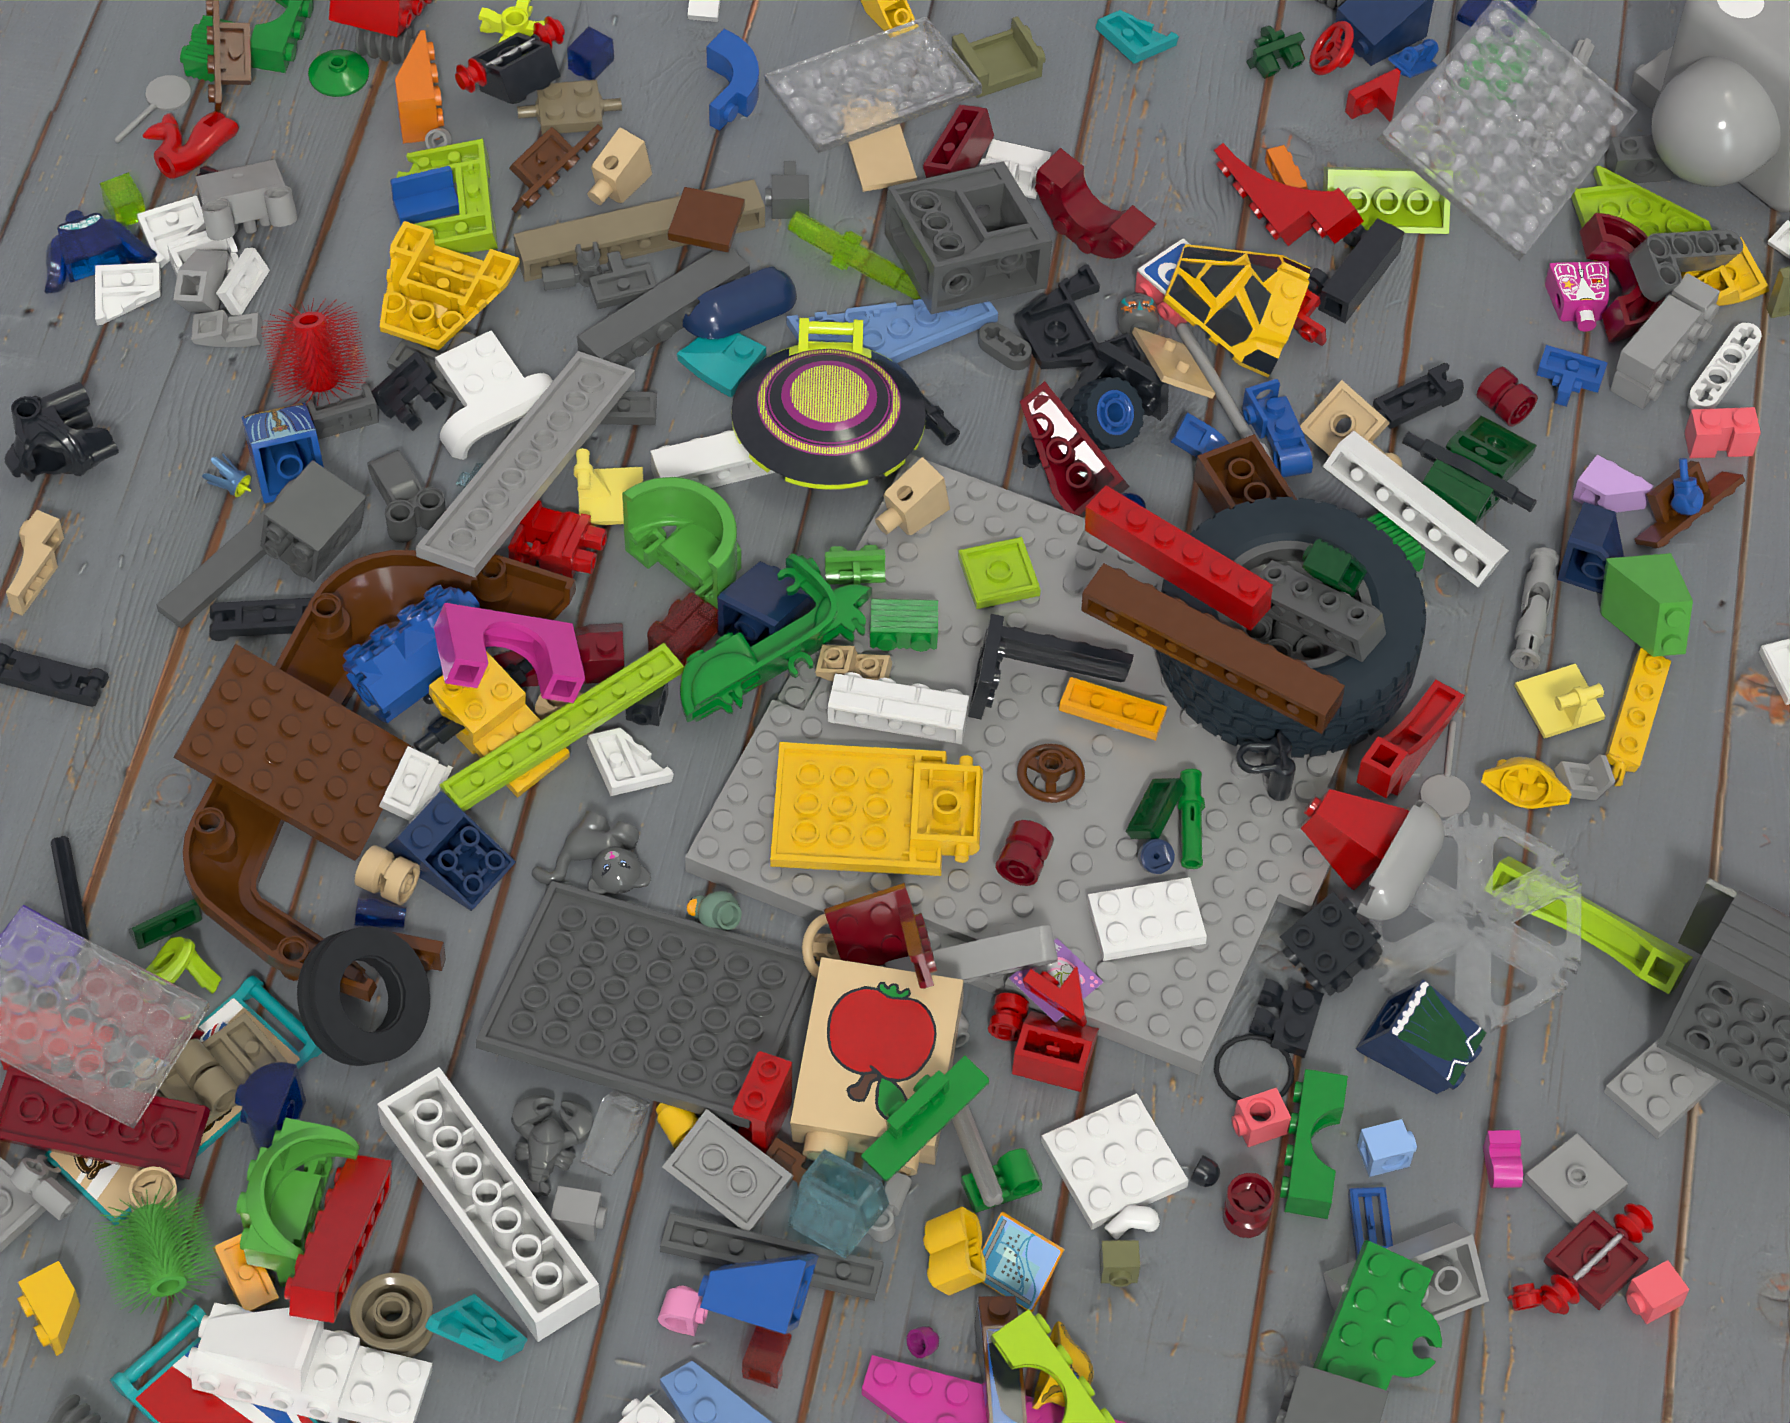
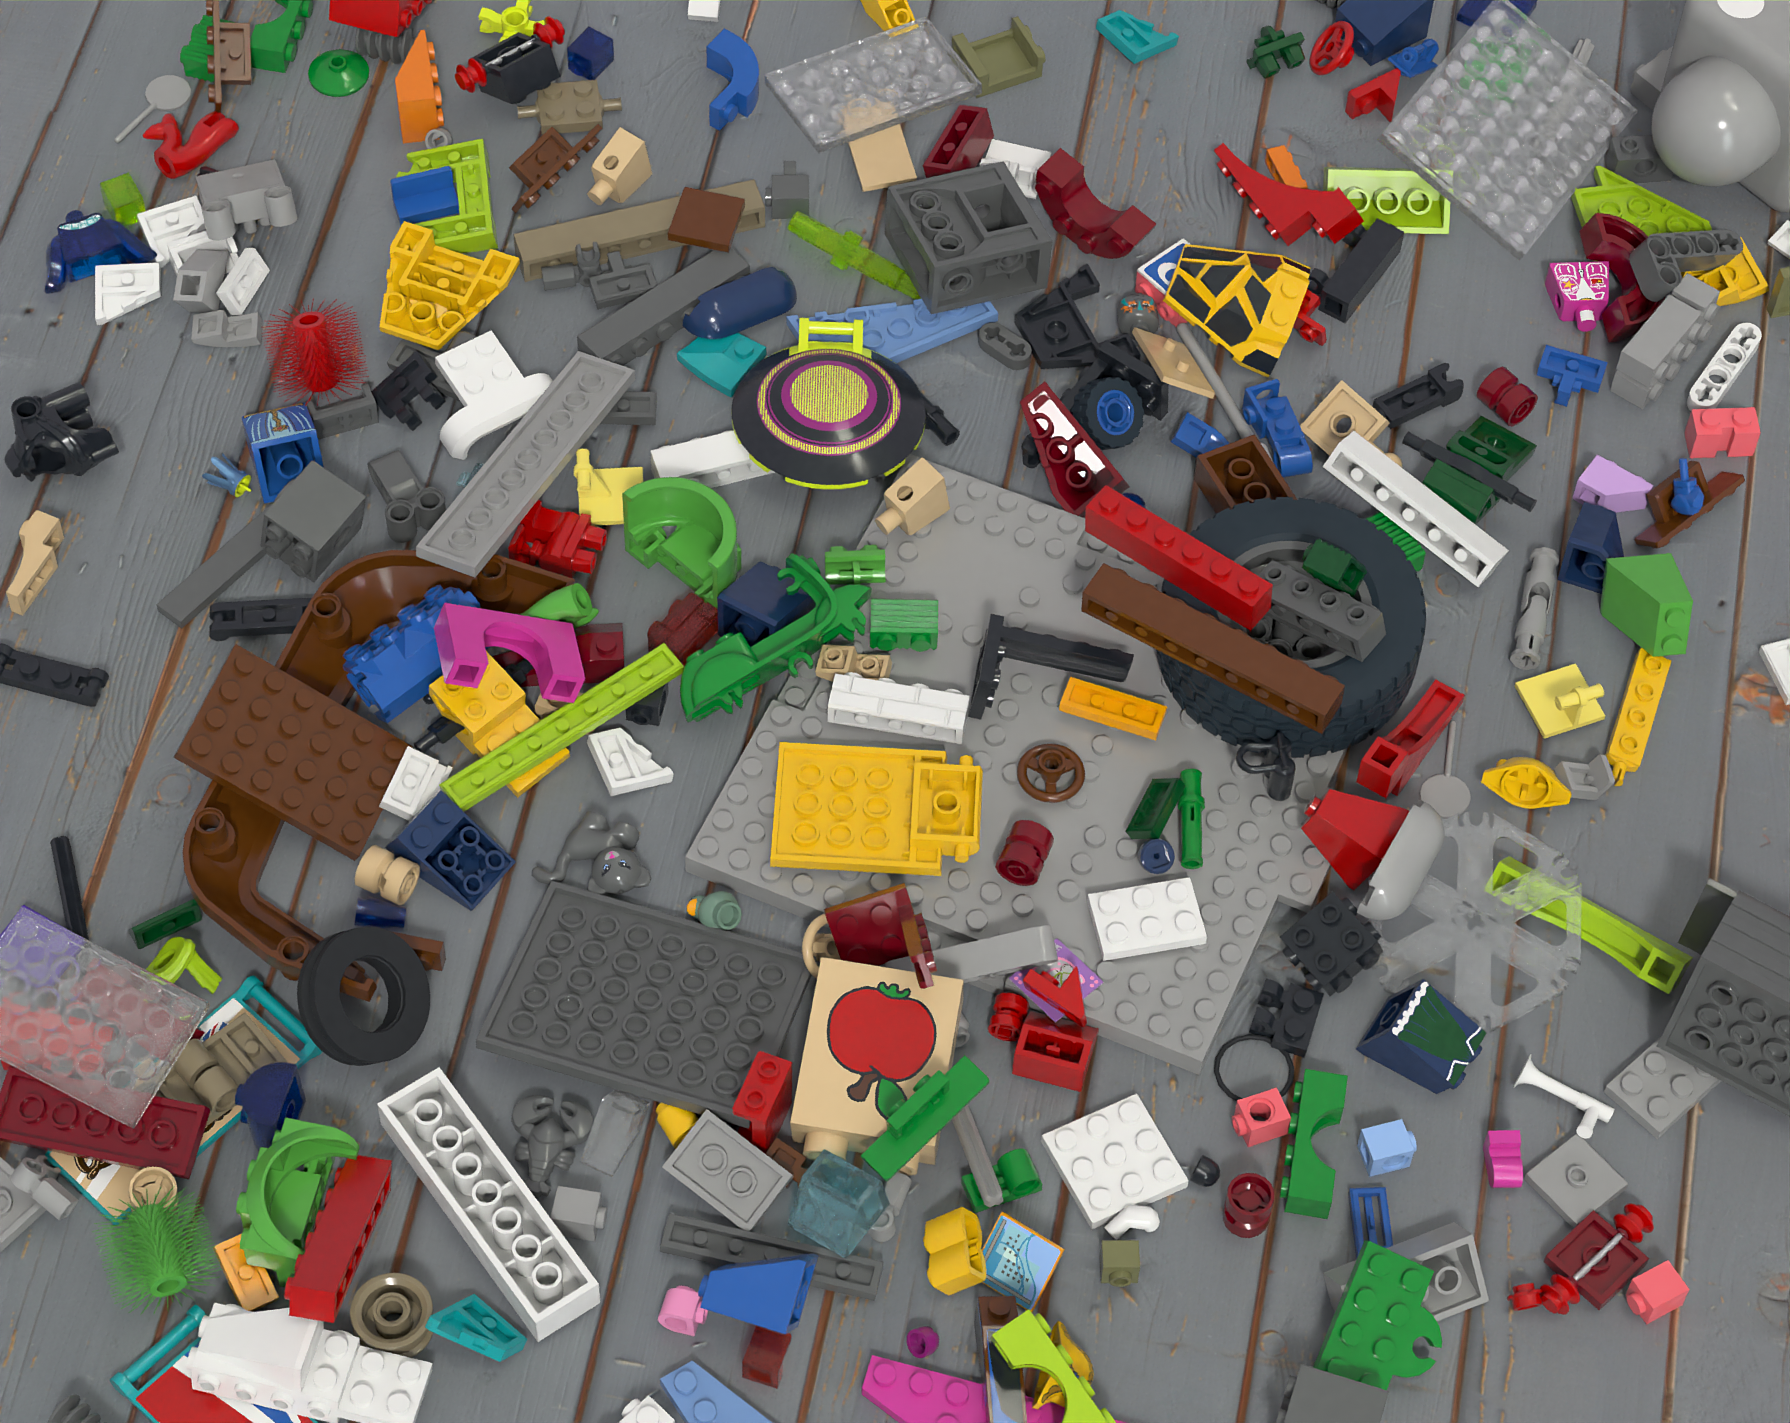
yellow slope [17,1261,80,1356] -> none
lime tile [958,537,1041,609] -> none
none -> bright green piece [519,583,599,629]
none -> white piece [1514,1054,1615,1139]

